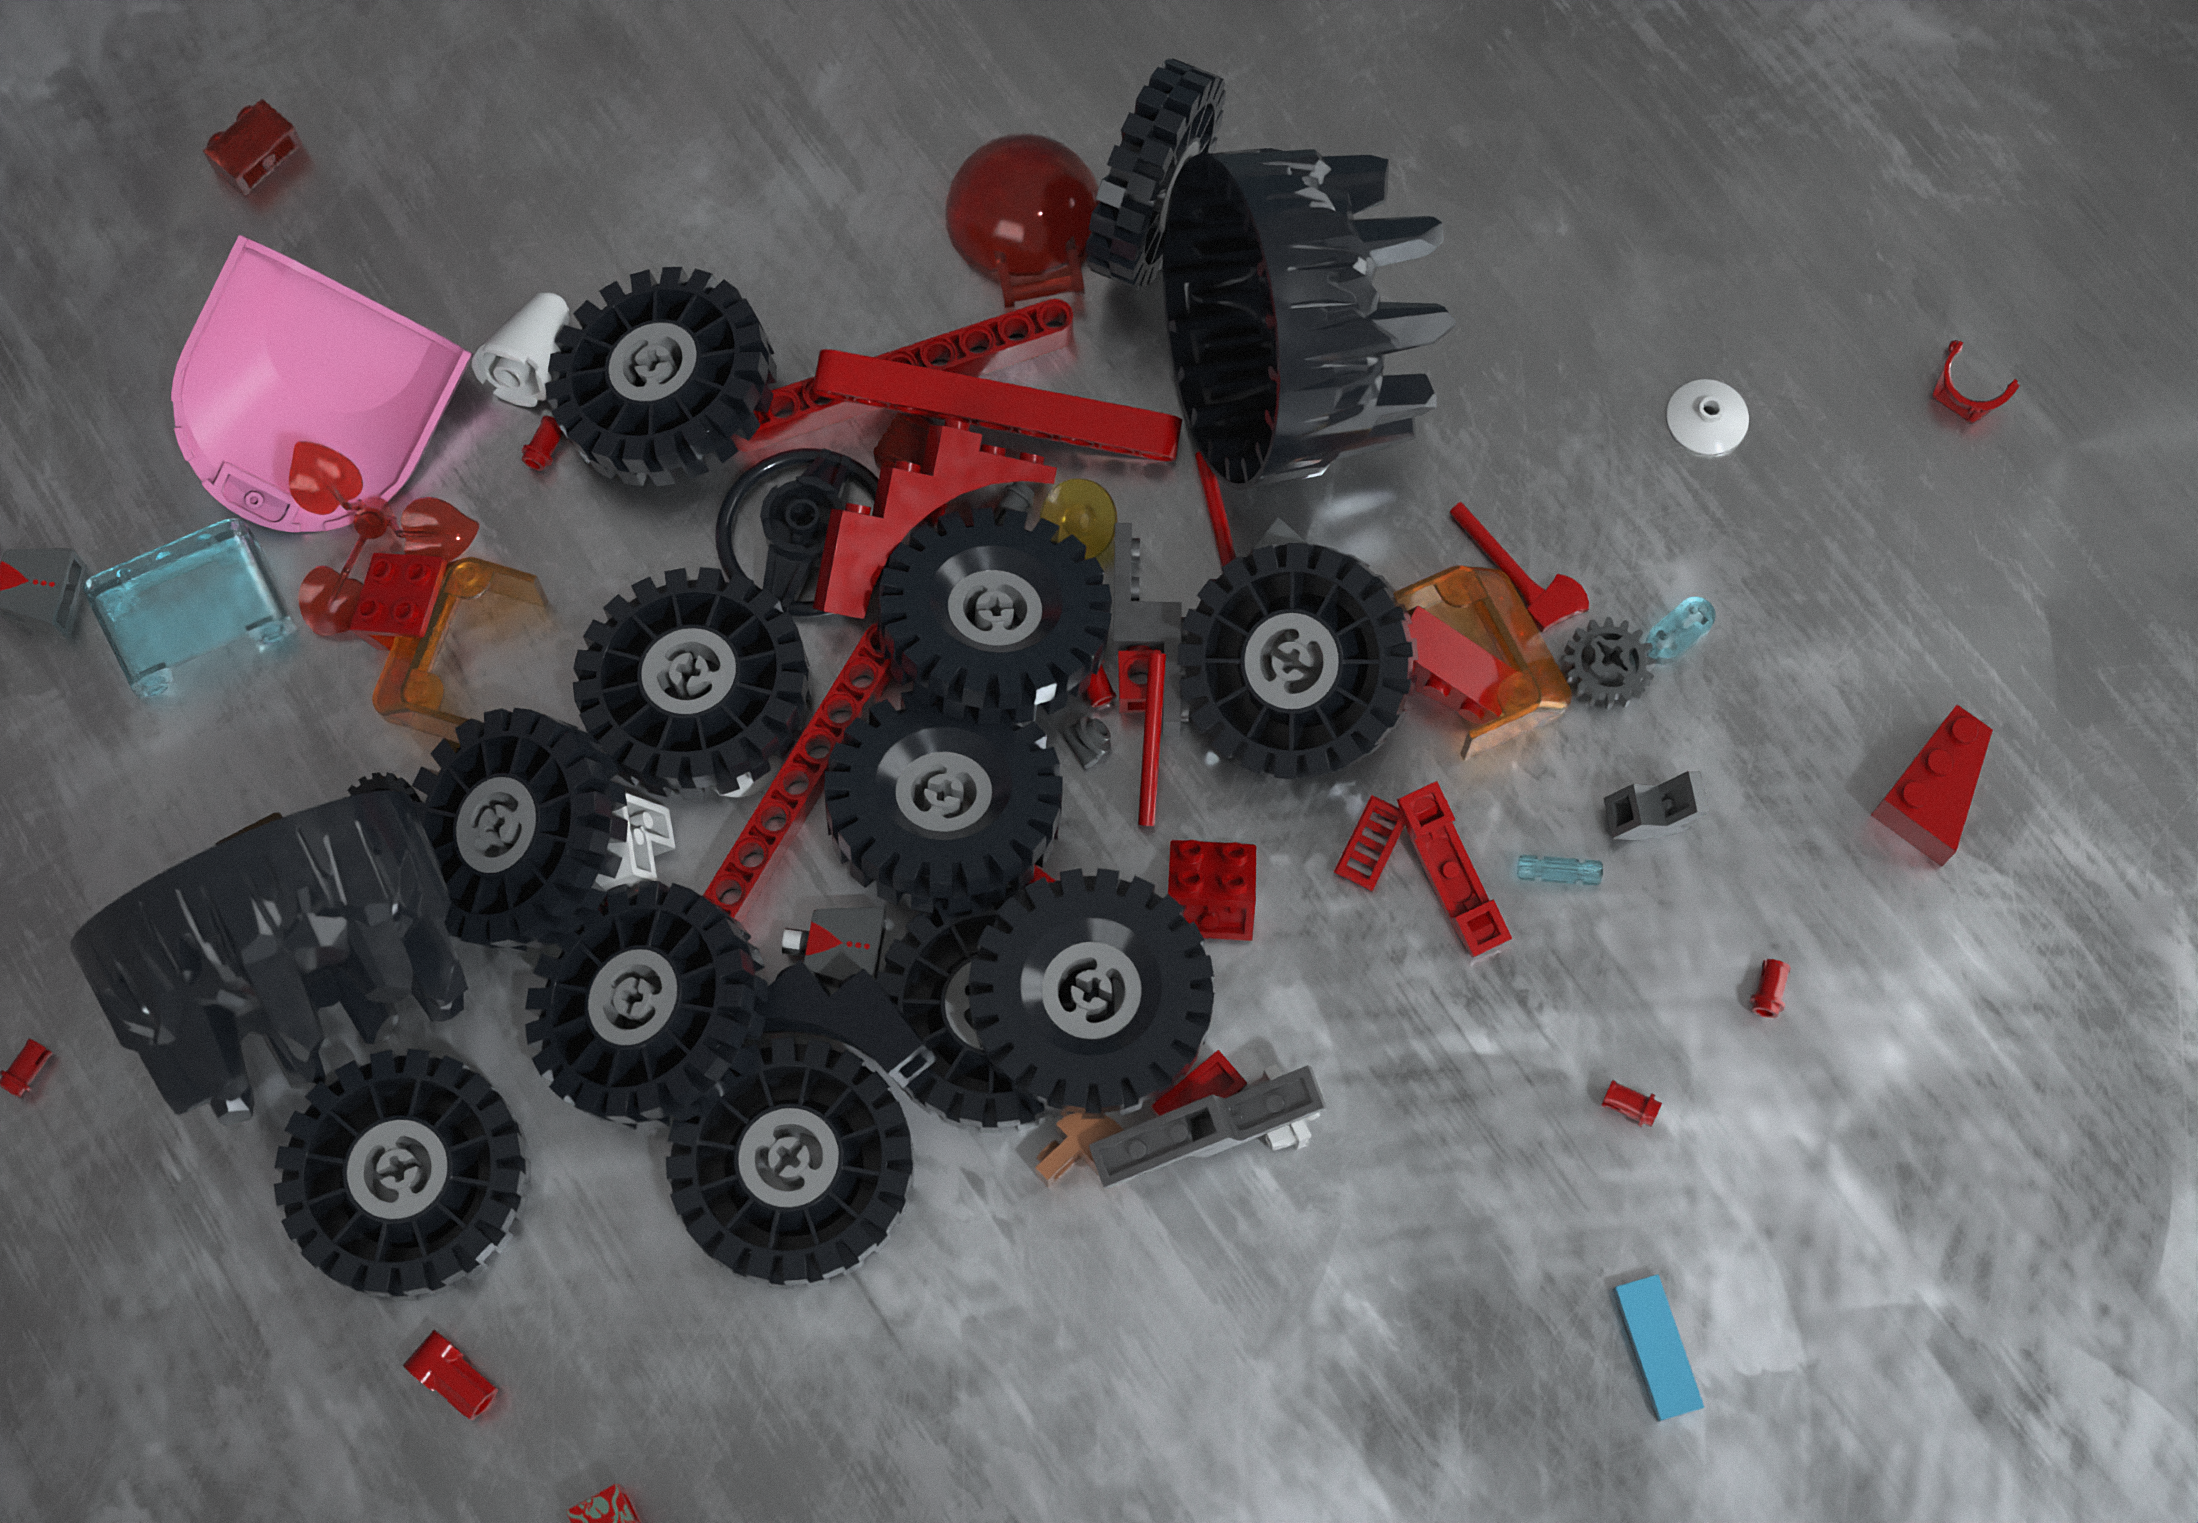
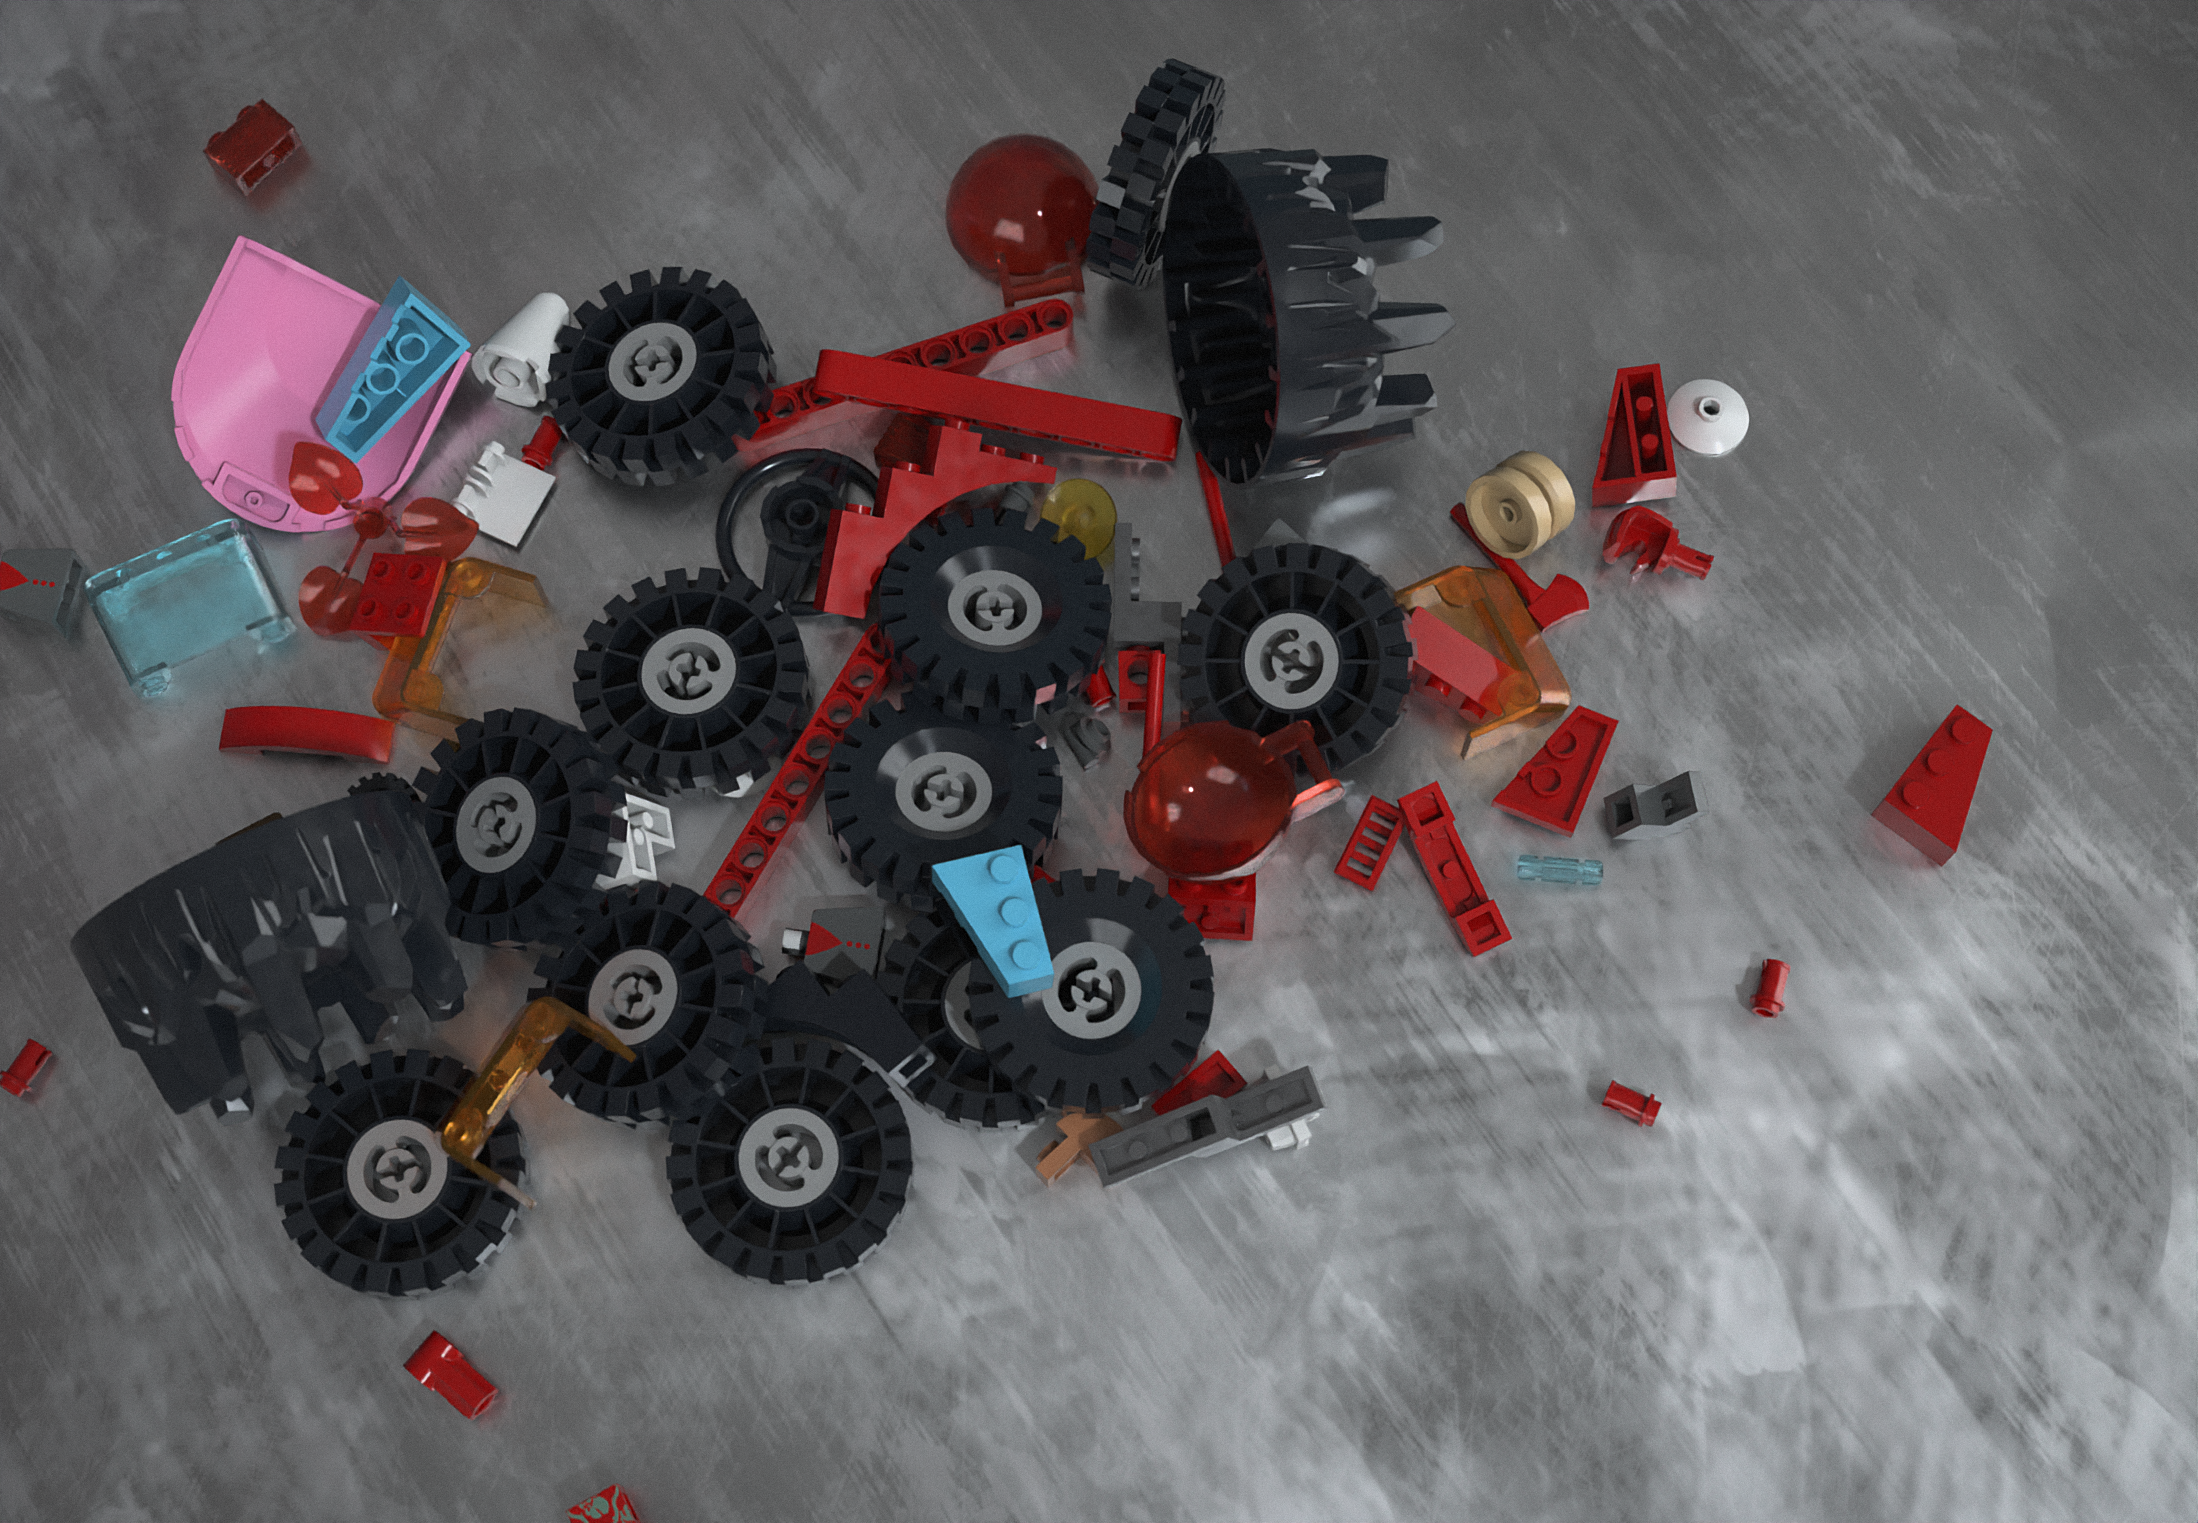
dark grey gear [1561,617,1656,710] -> none
medium azure tile [1613,1274,1705,1422] -> none
clear light blue beam [1645,597,1716,665] -> none
red helmet [1932,340,2020,424] -> none
none -> red slope [218,706,396,765]
none -> medium azure wedge [315,275,471,464]
none -> clear orange windscreen [434,997,637,1210]
none -> white hinge [443,441,556,547]
none -> medium azure wedge [932,845,1054,998]
none -> clear red windscreen [1123,720,1345,886]
none -> tan wheel [1465,451,1575,559]
none -> red wing [1491,705,1619,838]
none -> red wedge [1592,363,1677,508]
none -> red piece [1602,505,1714,581]

